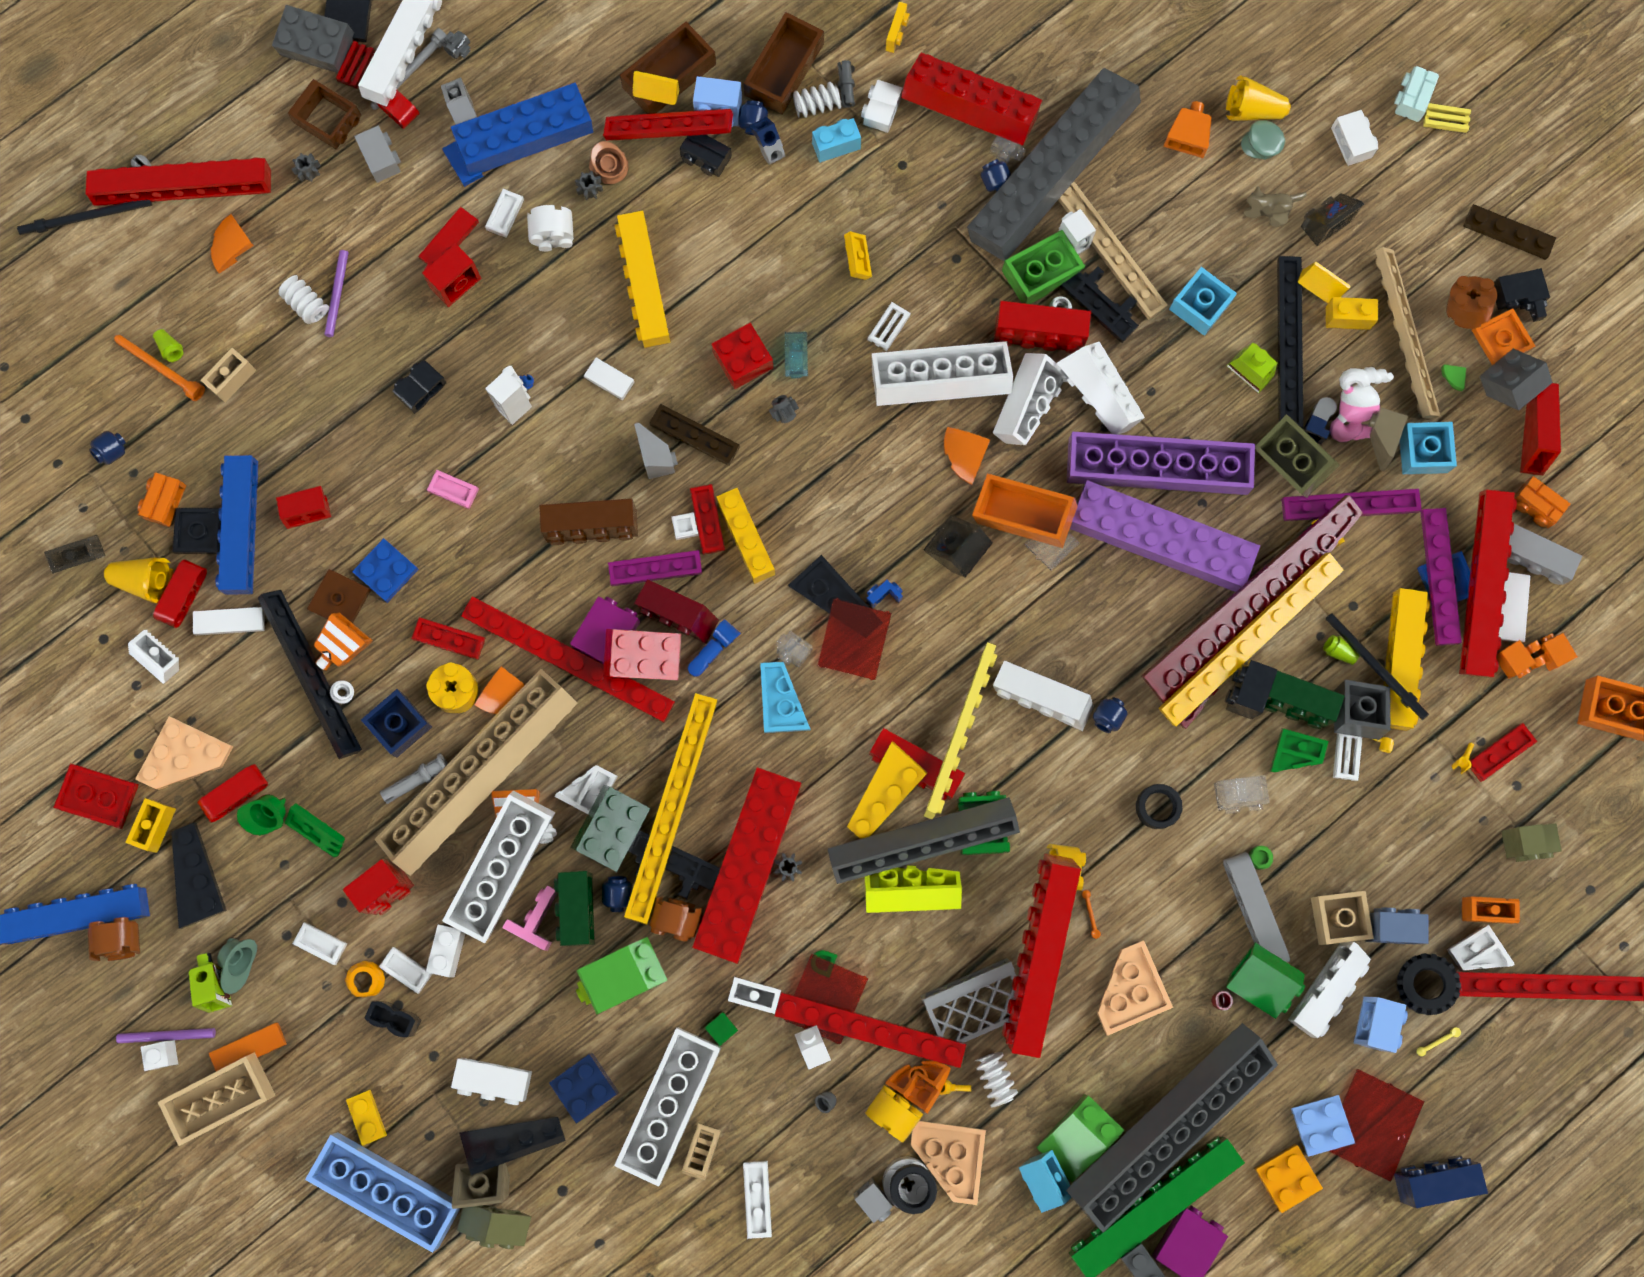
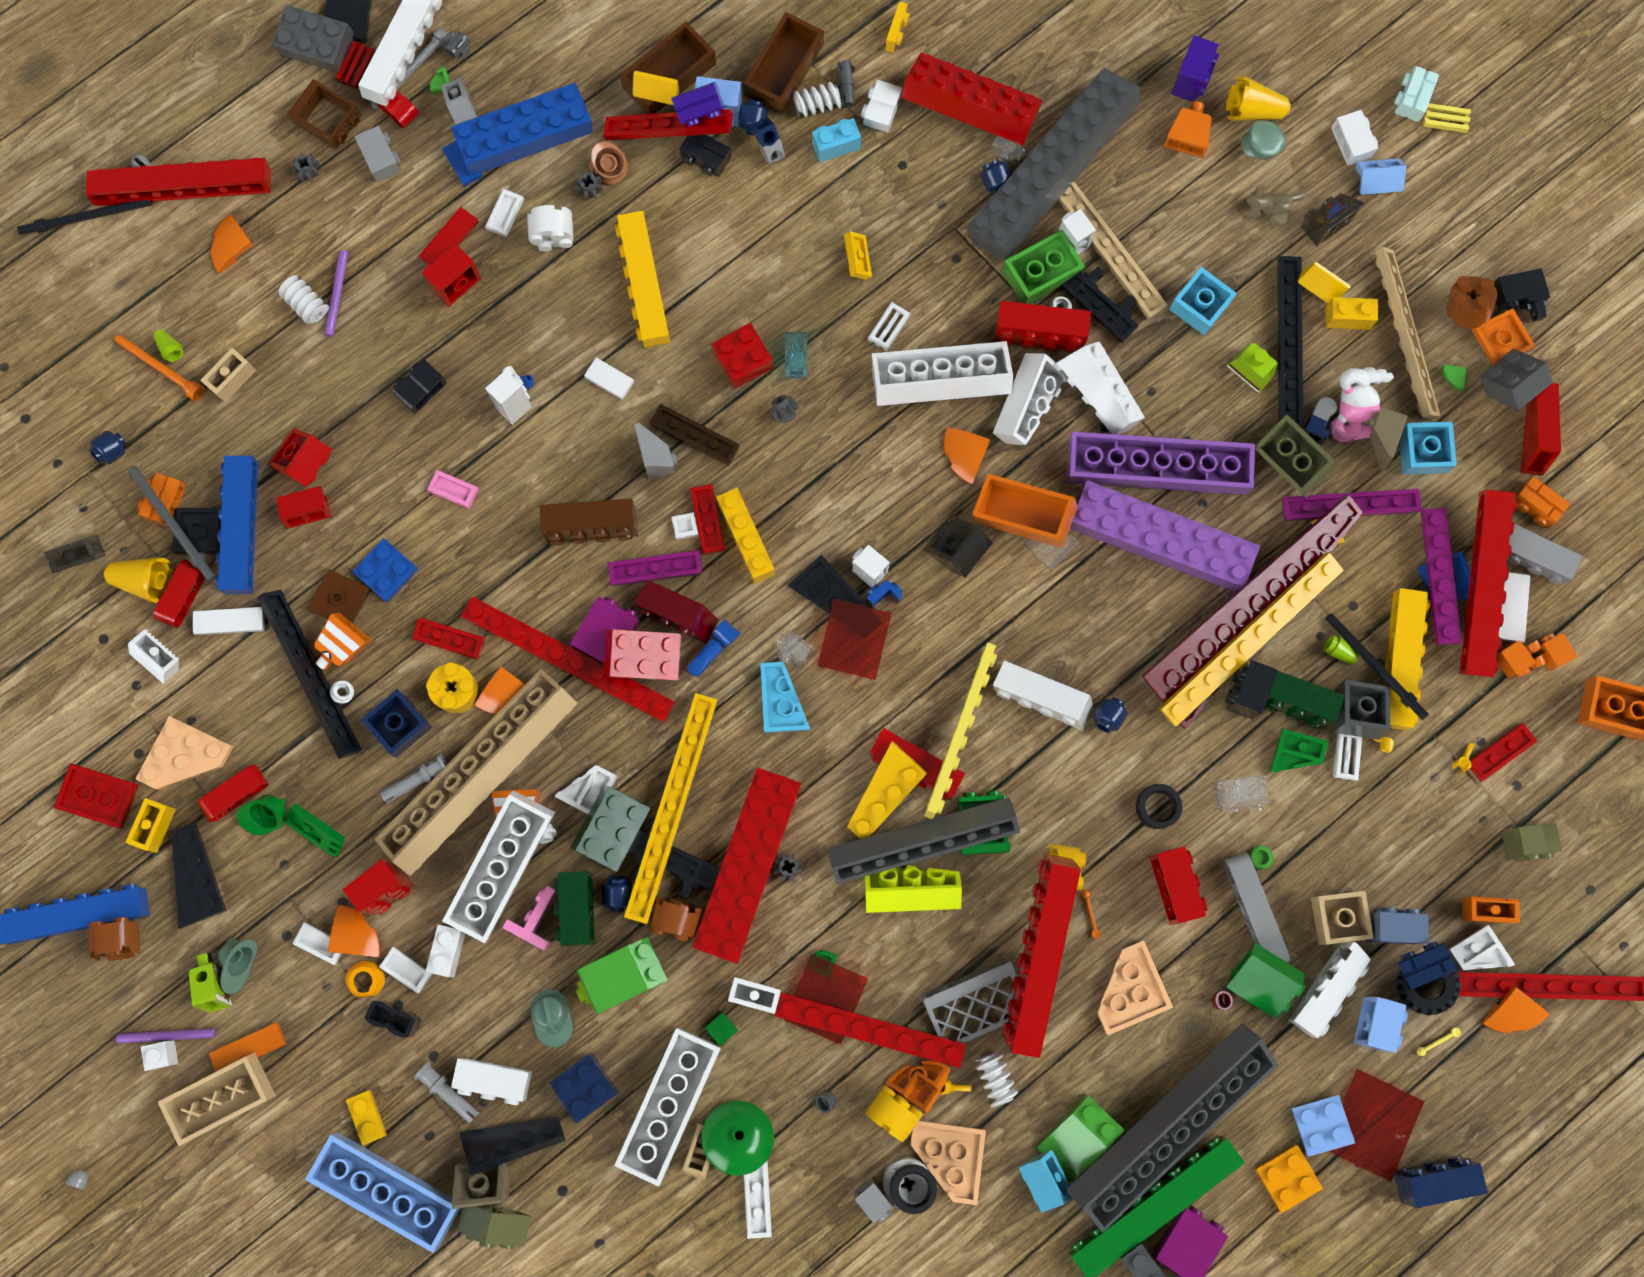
white brick [794,1025,831,1069] -> none
dark brown plate [1463,204,1557,260] -> none
none -> light grey hinge [65,1170,88,1190]
none -> dark grey bar [128,466,216,582]
none -> red slope [268,428,332,487]
none -> orange brick [328,905,380,957]
none -> light grey pin [414,1061,480,1124]
none -> bright green tile [430,66,451,96]
none -> sand green piece [531,989,573,1047]
none -> dark purple brick [672,81,725,126]
none -> green dish [701,1101,774,1176]
none -> white brick [852,545,890,588]
none -> red brick [1149,846,1208,925]
none -> dark purple brick [1171,35,1219,102]
none -> light blue panel [1355,158,1407,195]
none -> dark blue brick [1397,941,1457,990]
none -> orange brick [1481,986,1549,1033]

